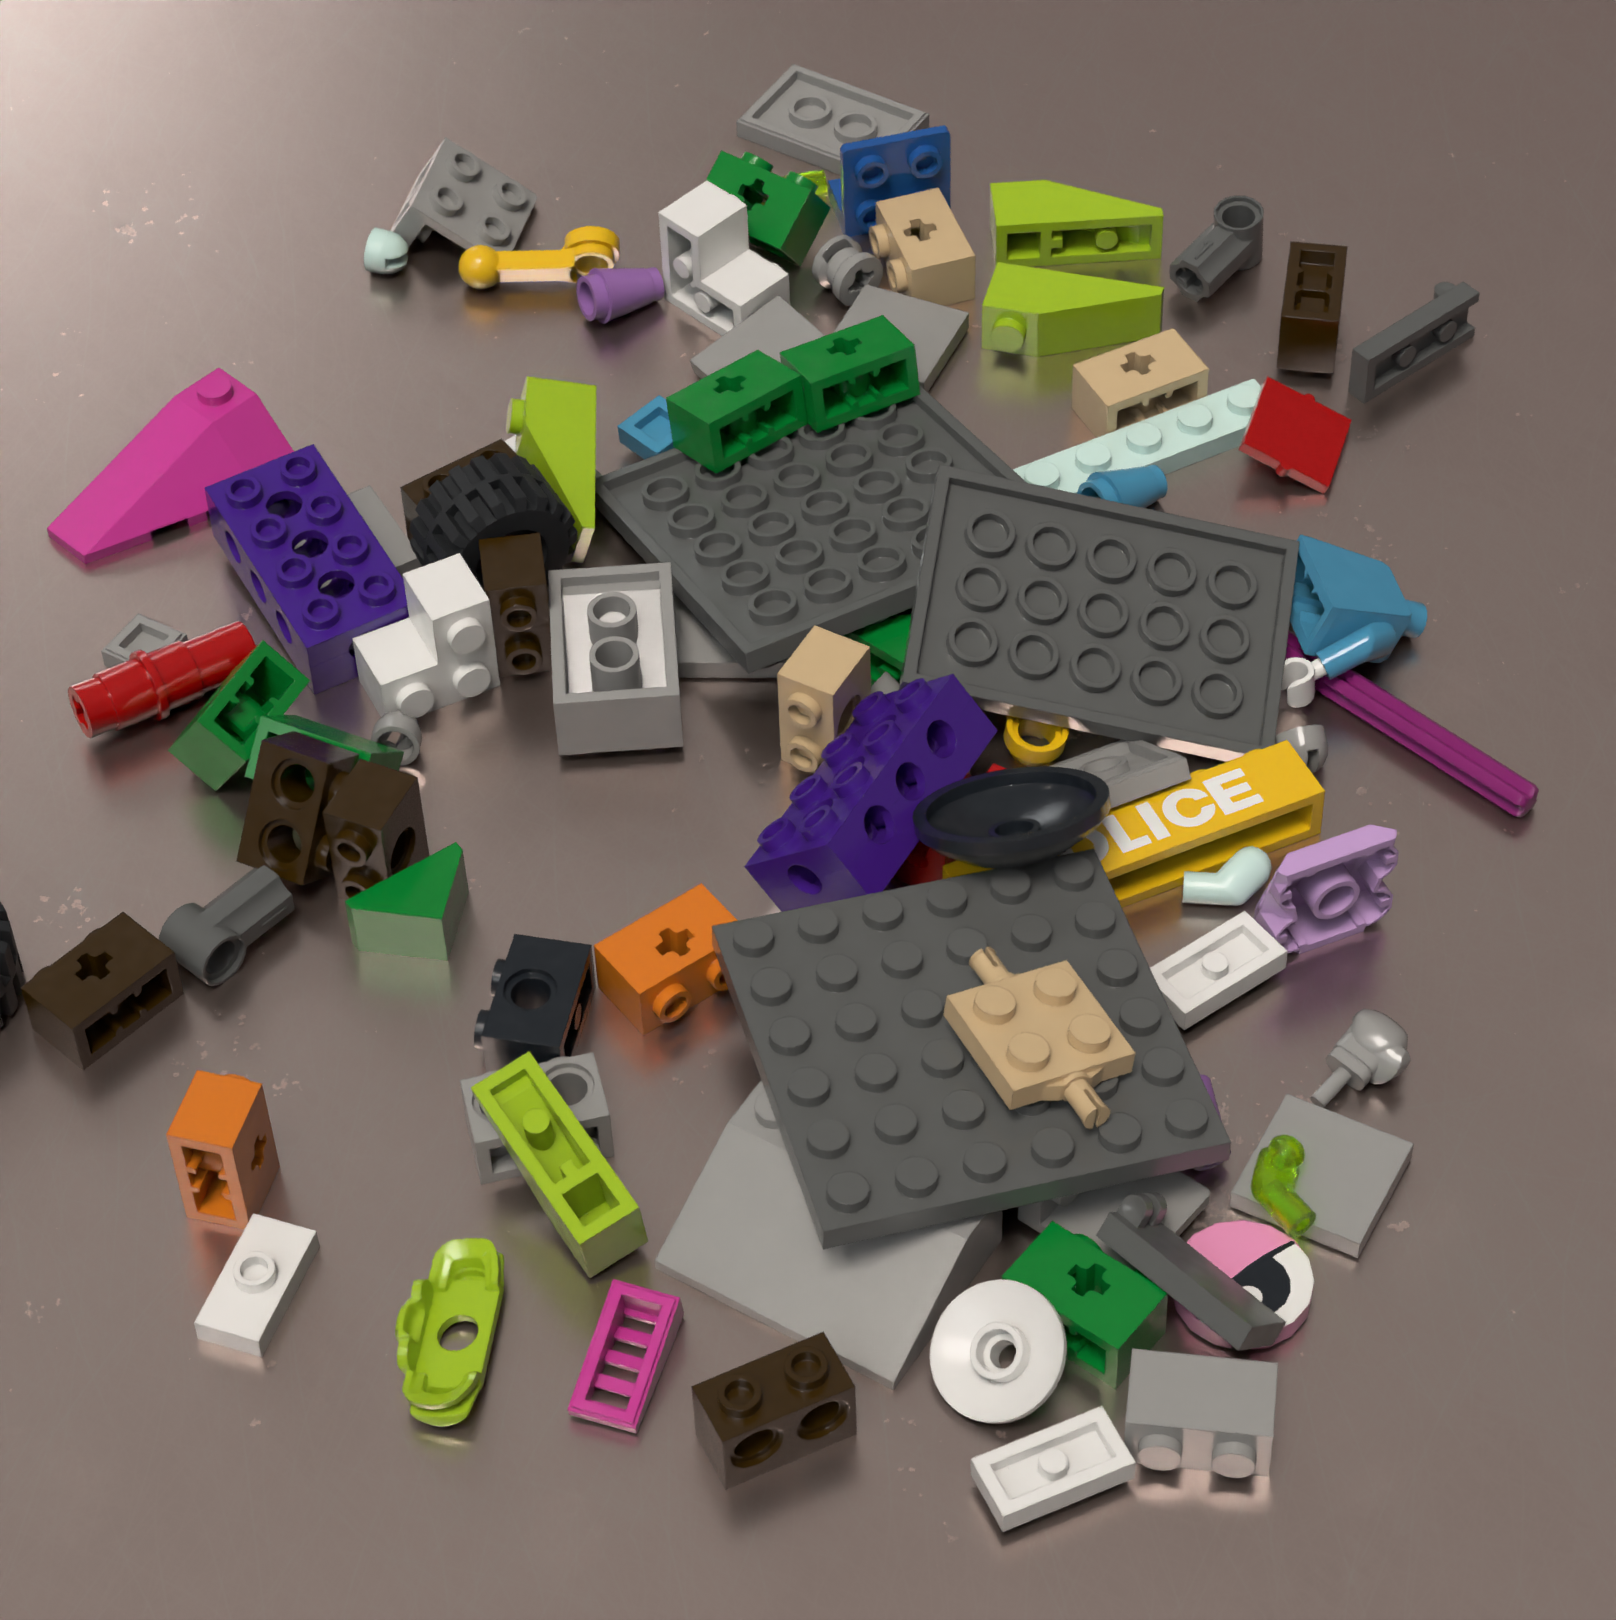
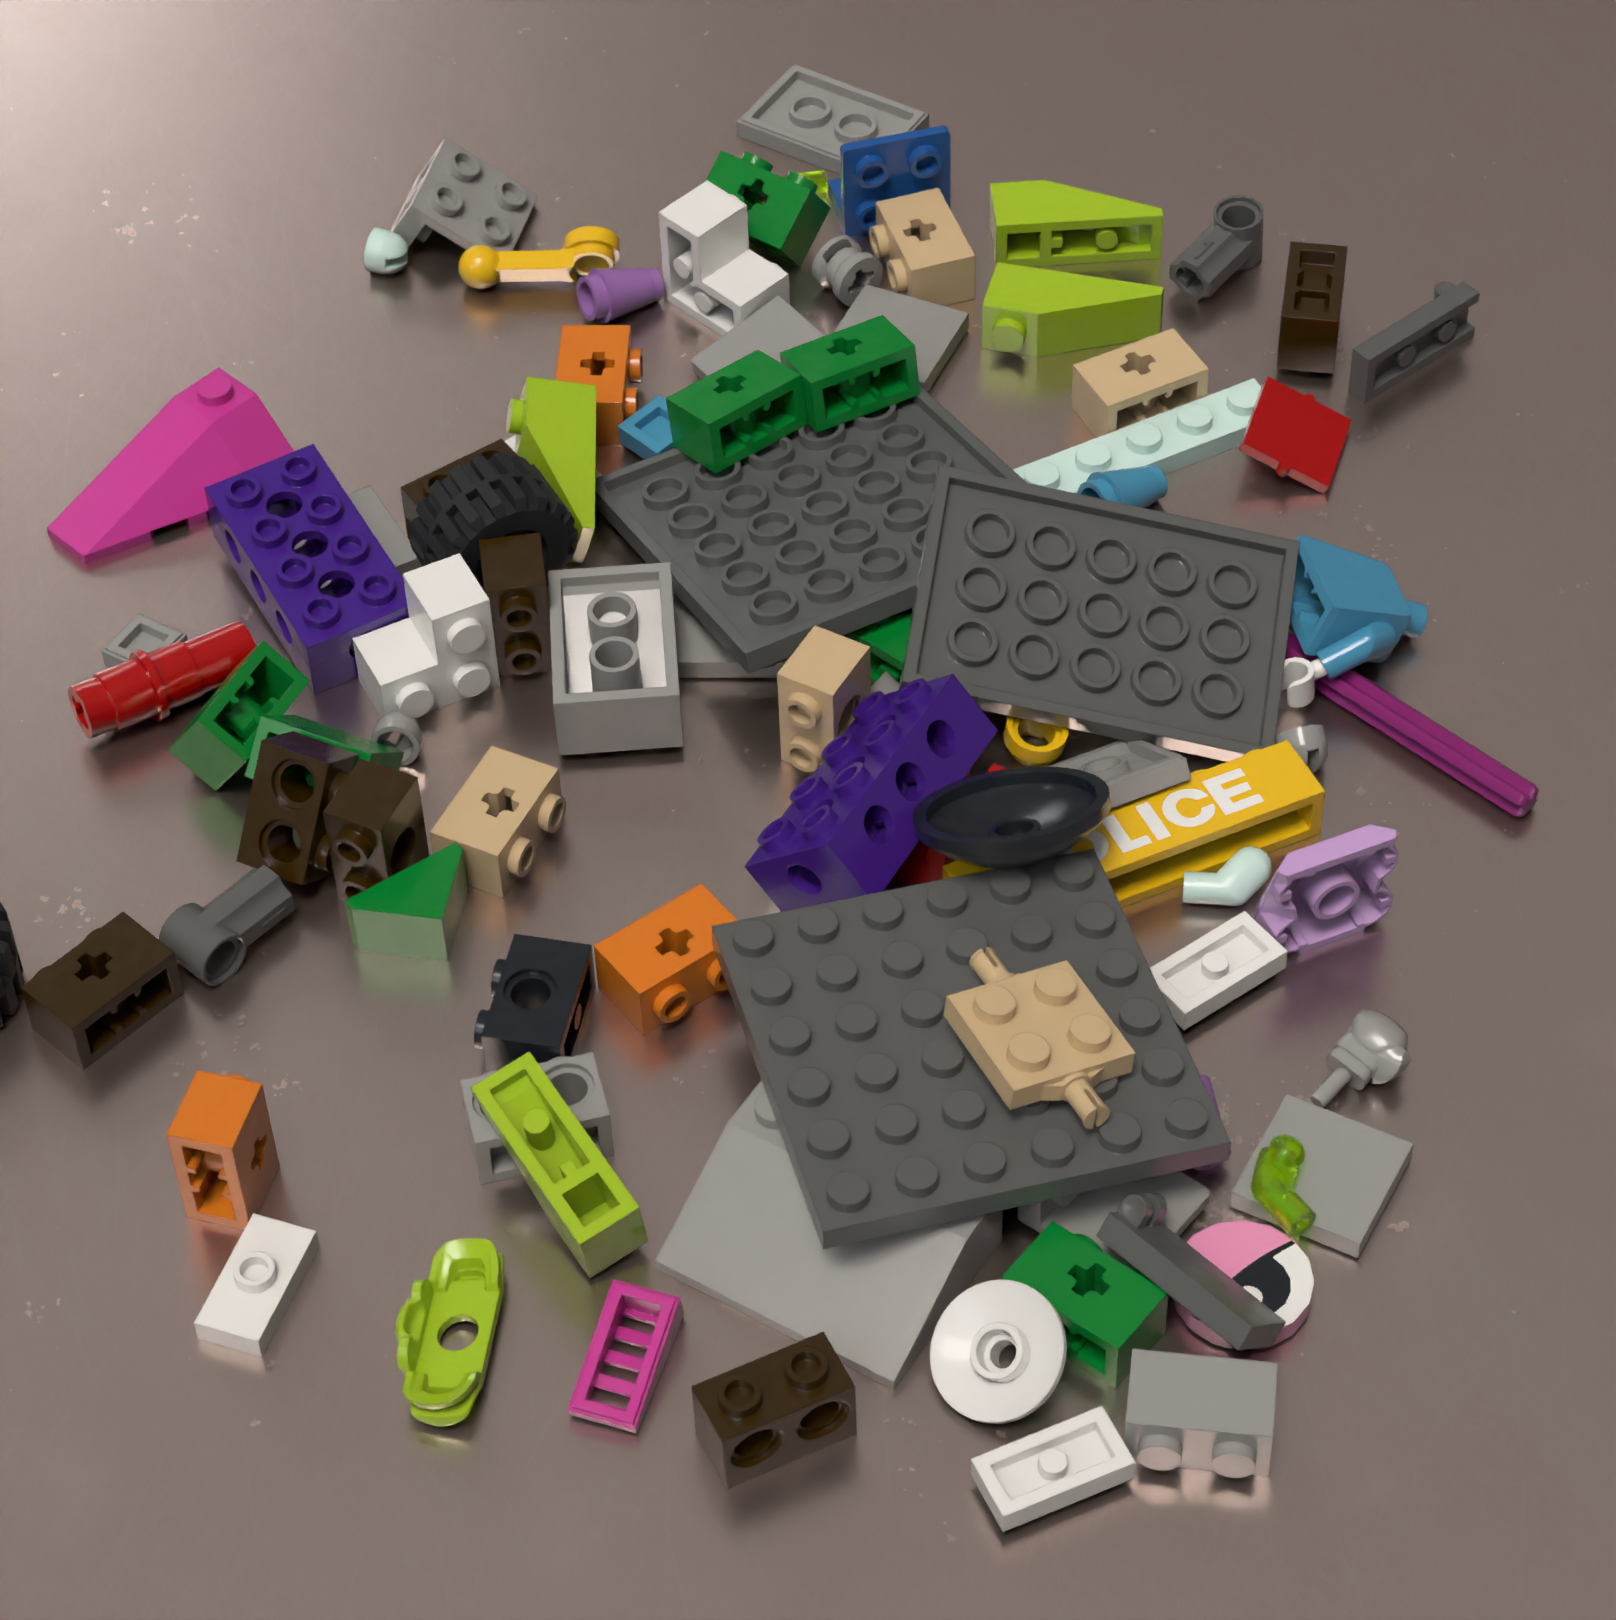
none -> tan brick [430,745,566,898]
none -> orange brick [555,325,643,446]

